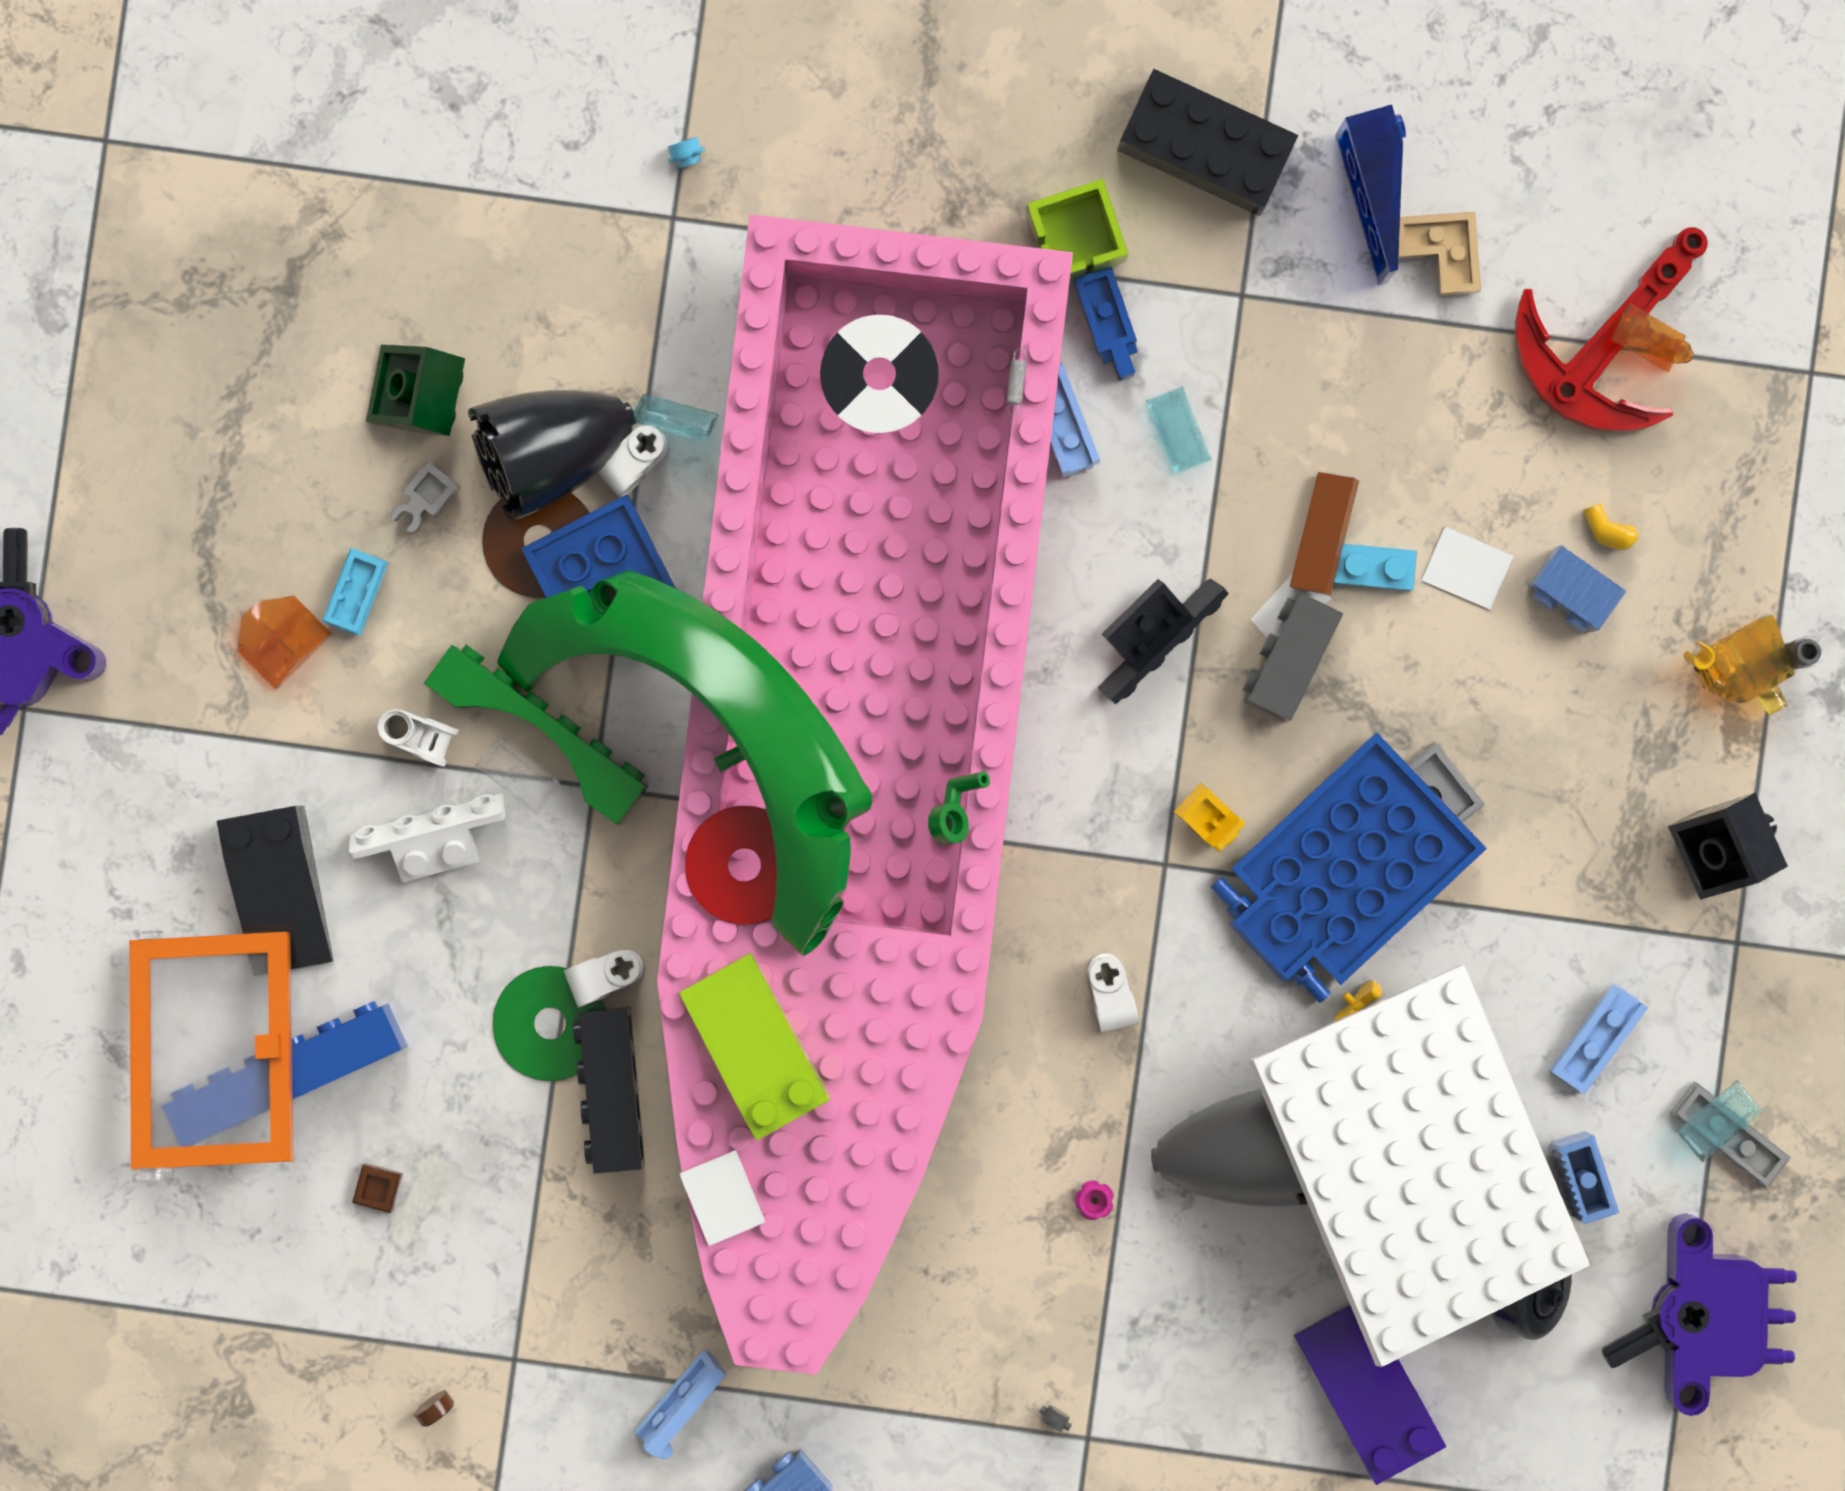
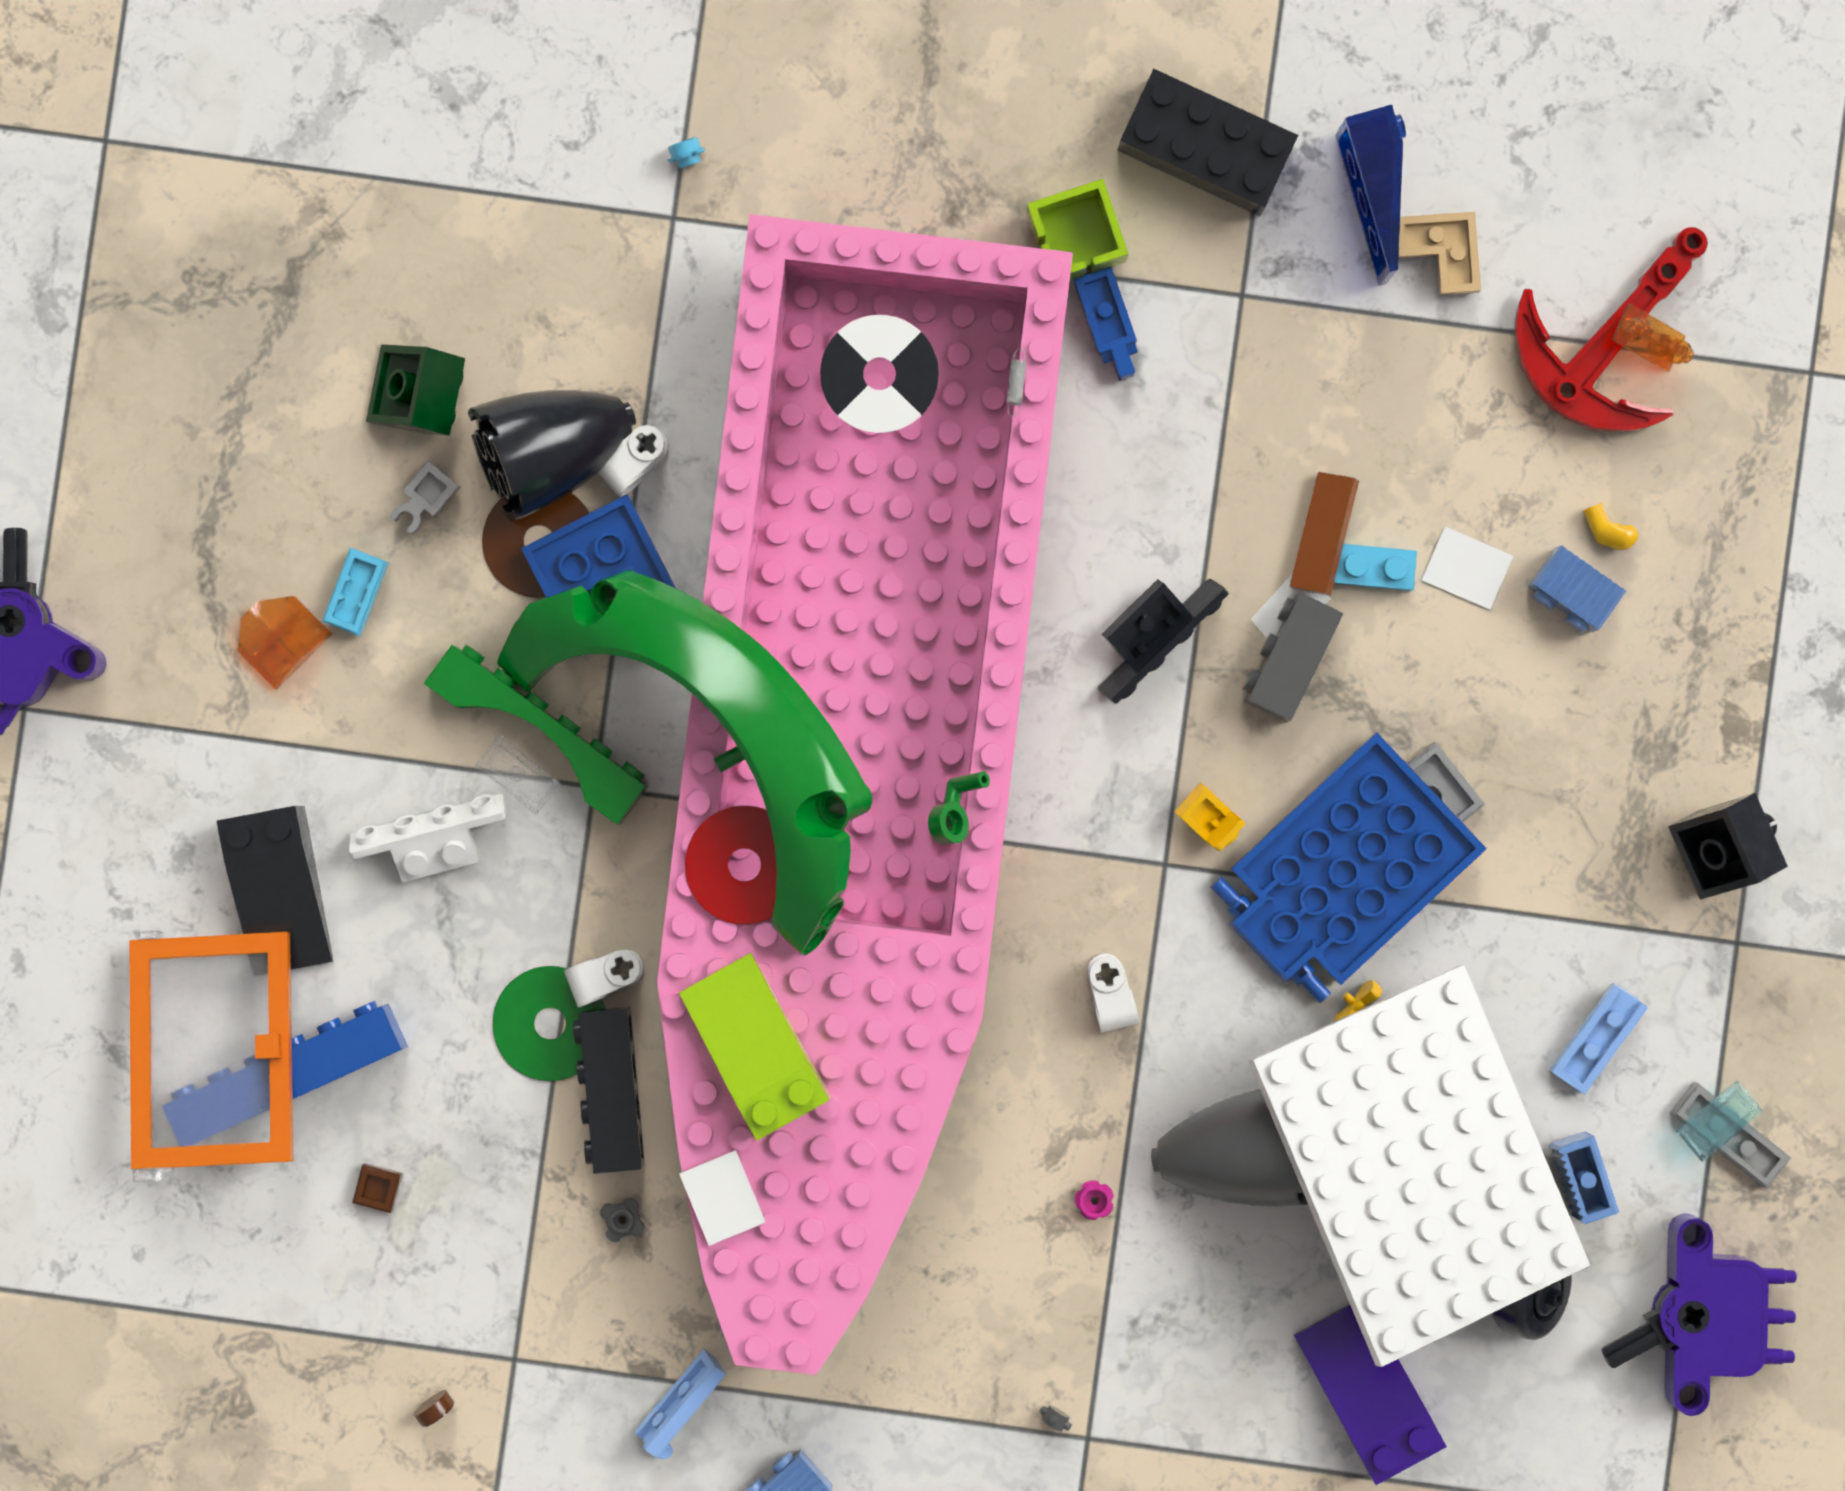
white piece [378,709,459,767] -> none
clear light blue tile [633,394,719,442] -> none
light blue hinge [1050,362,1100,477] -> none
clear light blue tile [1146,386,1212,474] -> none
clear yellow torso [1683,614,1821,716] -> none
none -> dark grey plate [600,1198,645,1242]

